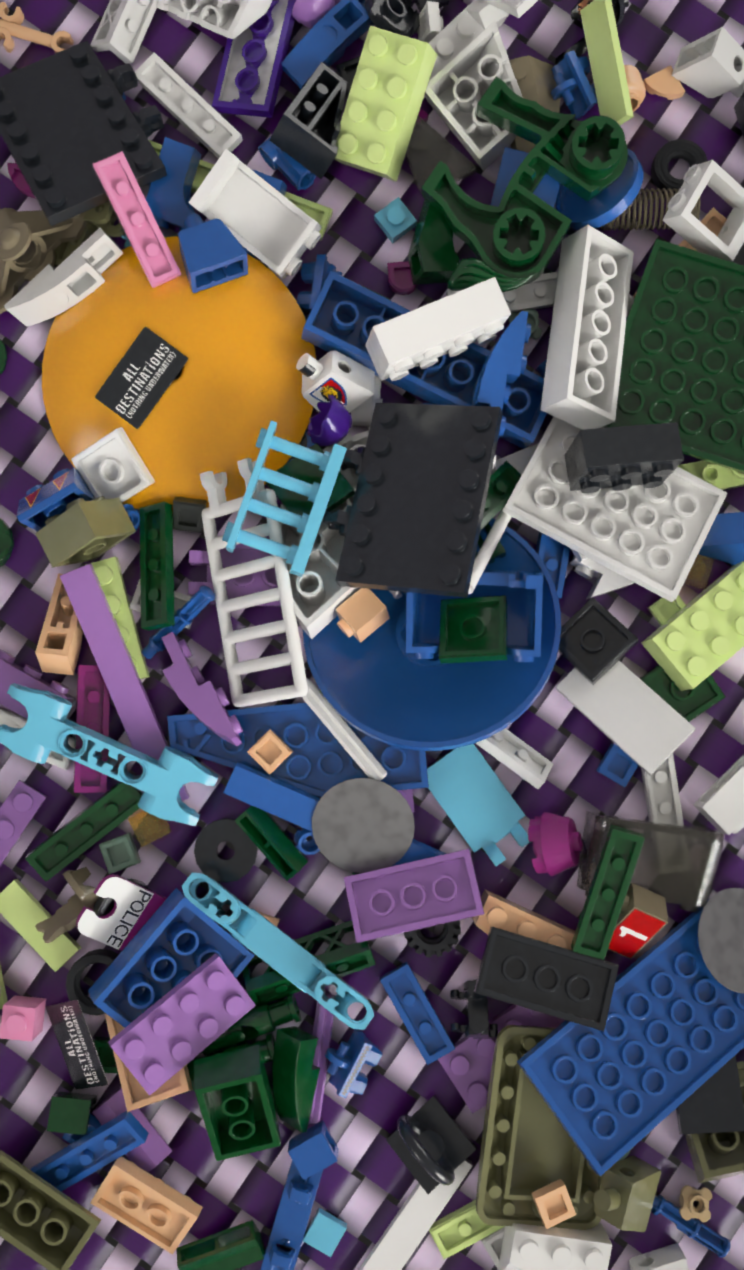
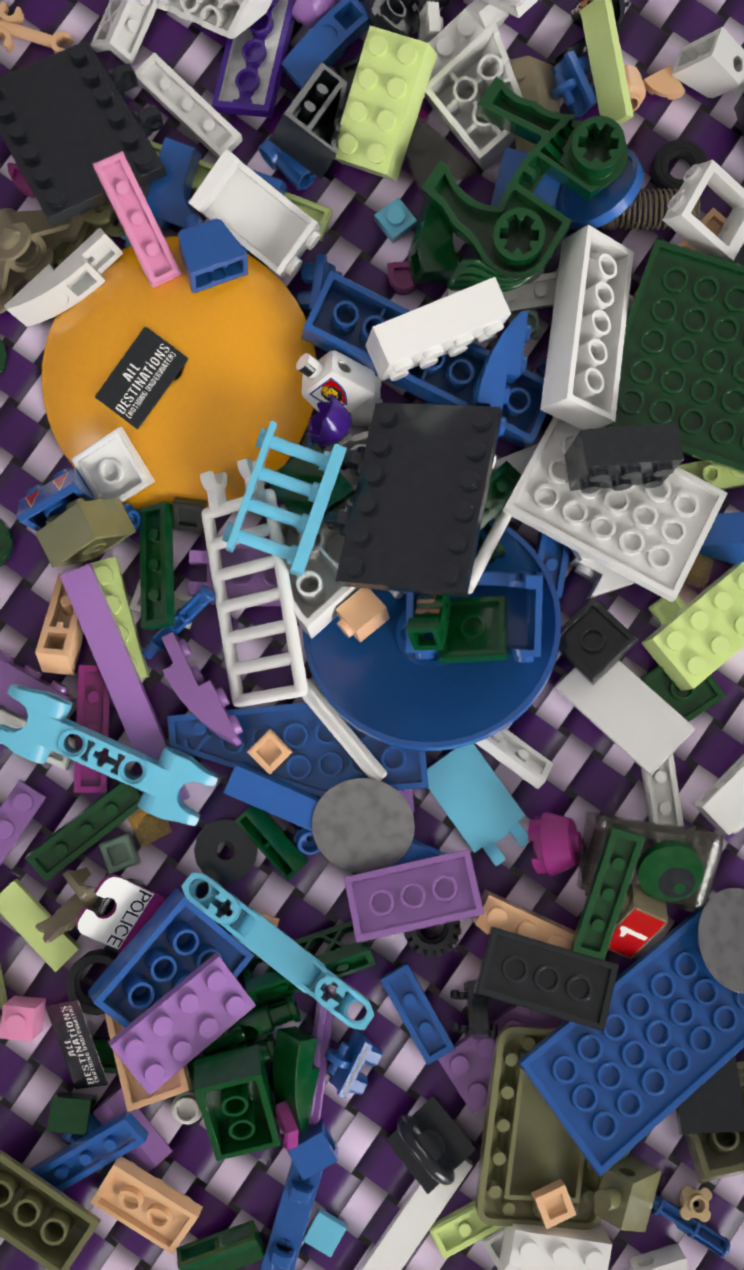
blue plate [595,744,638,787] -> none
none -> white plate [171,1091,202,1125]
none -> magenta tile [275,1101,298,1151]
none -> dark green leg [406,593,451,650]
none -> dark green tile [636,840,705,901]

